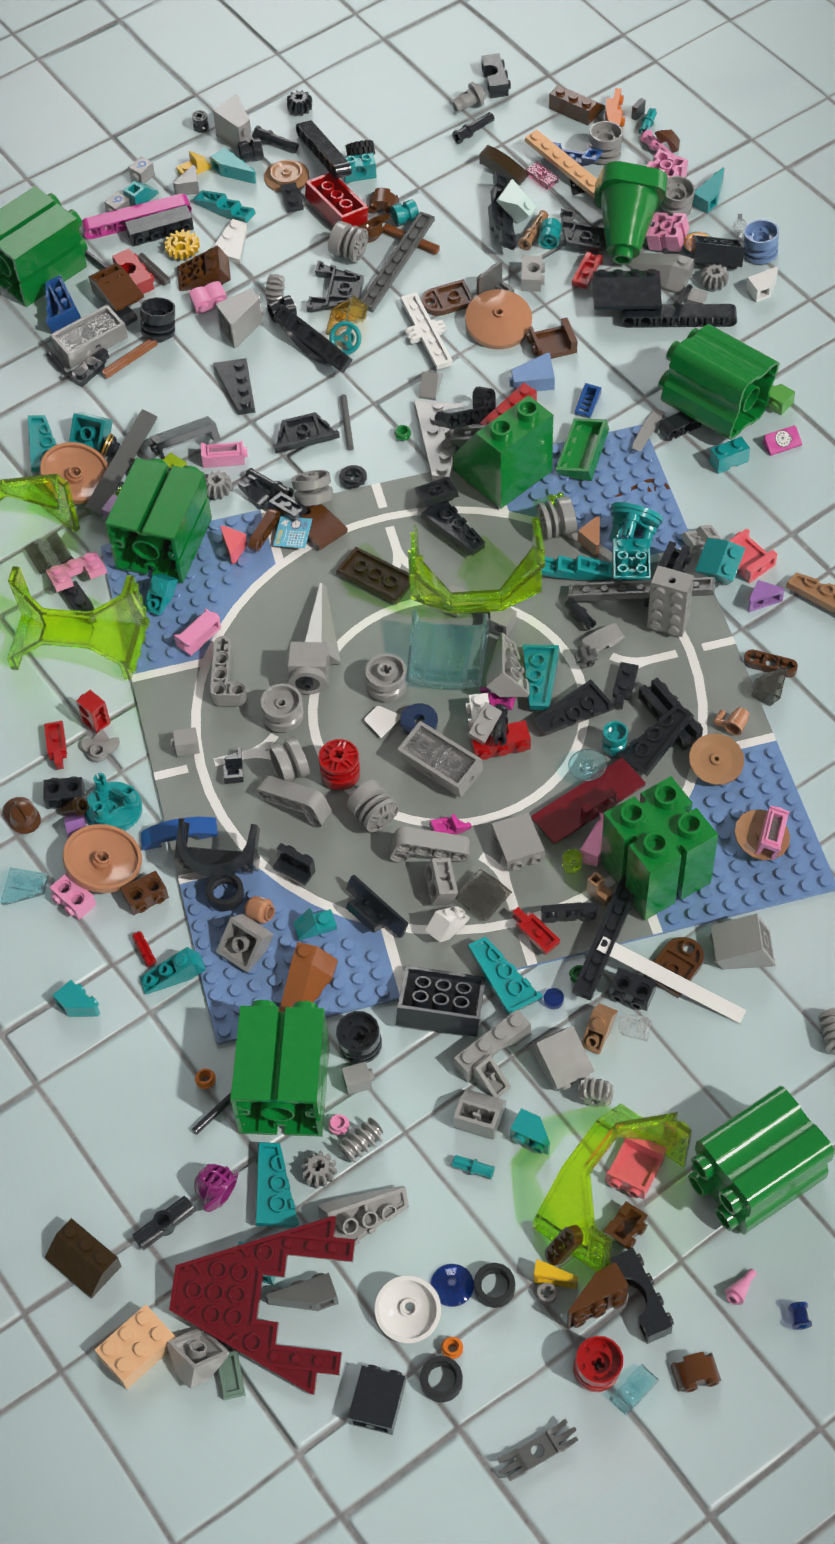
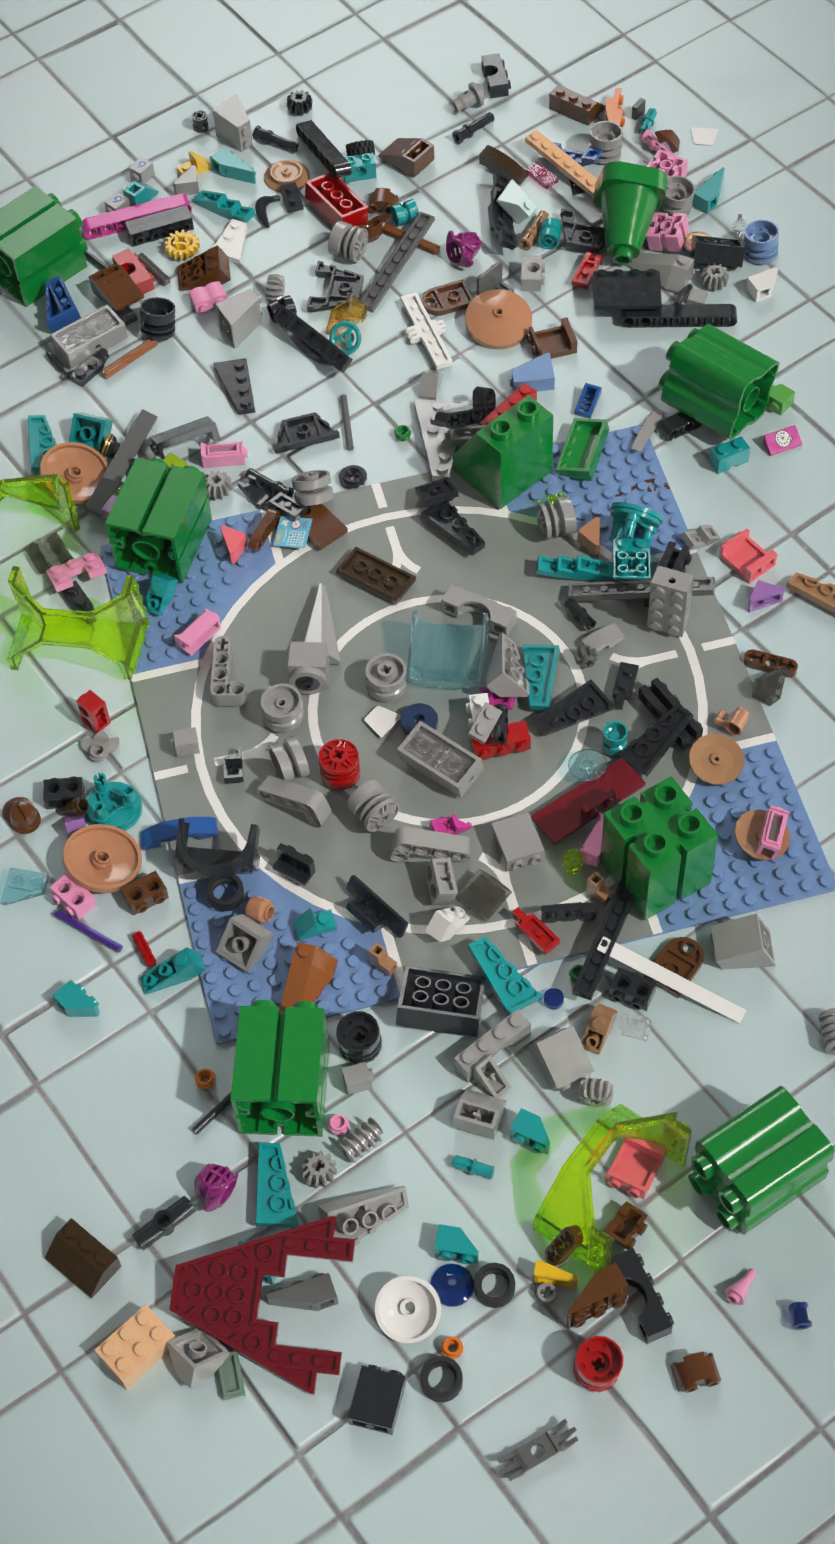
red hinge [44,720,68,770] -> none
black wheel [238,138,264,162] -> none
clear neon green panel [408,517,545,614] -> none
clear light blue slope [609,1364,659,1415] -> none
teal slope [695,537,746,585] -> none
none -> dark purple bar [54,910,123,953]
none -> black piece [255,194,280,228]
none -> medium nougat piece [369,942,397,976]
none -> reddish brown slope [378,138,435,177]
none -> teal slope [435,1224,479,1265]
none -> magenta piece [446,230,482,268]
none -> white sticker [691,127,719,145]

